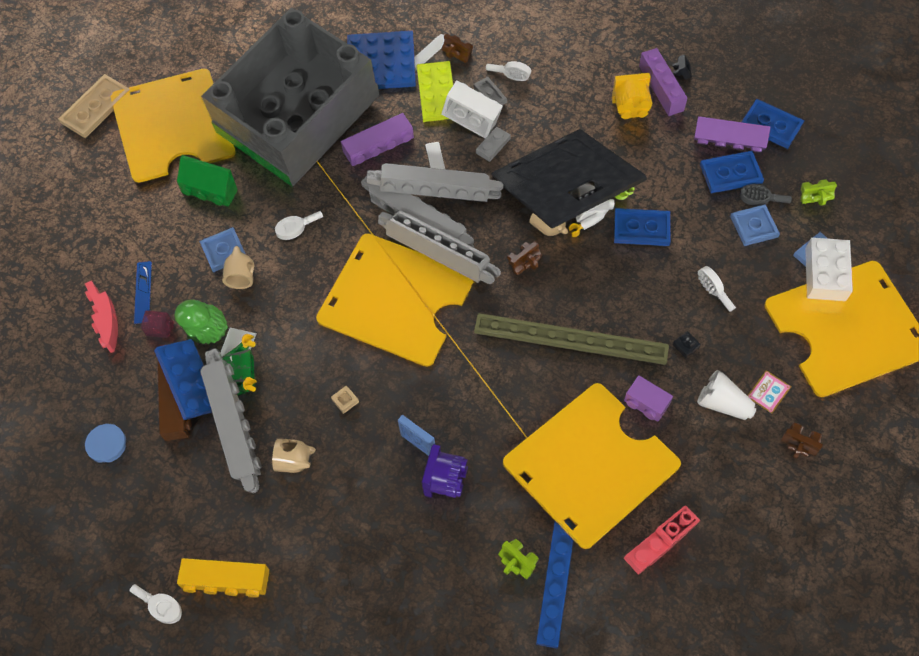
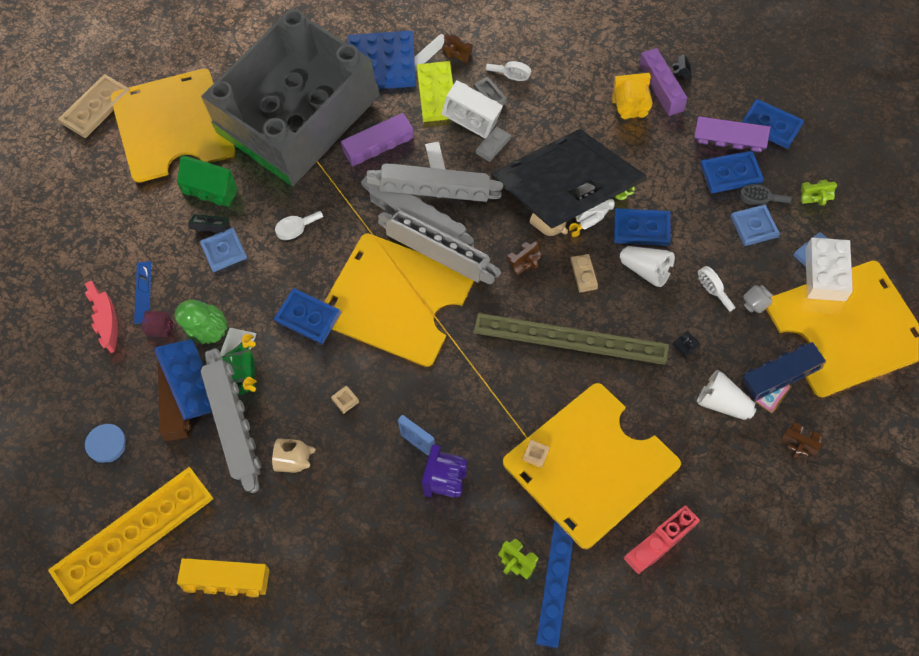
white piece [130,584,182,624] -> none
tan piece [222,246,254,289] -> none
medium lavender brick [624,375,673,422] -> none
none -> yellow plate [48,467,213,604]
none -> black piece [188,214,230,233]
none -> blue plate [274,288,342,344]
none -> tan plate [523,440,550,468]
none -> tan piece [571,254,598,293]
none -> white cone [620,246,675,287]
none -> dark blue brick [741,342,826,402]
none -> light grey head [743,285,773,313]

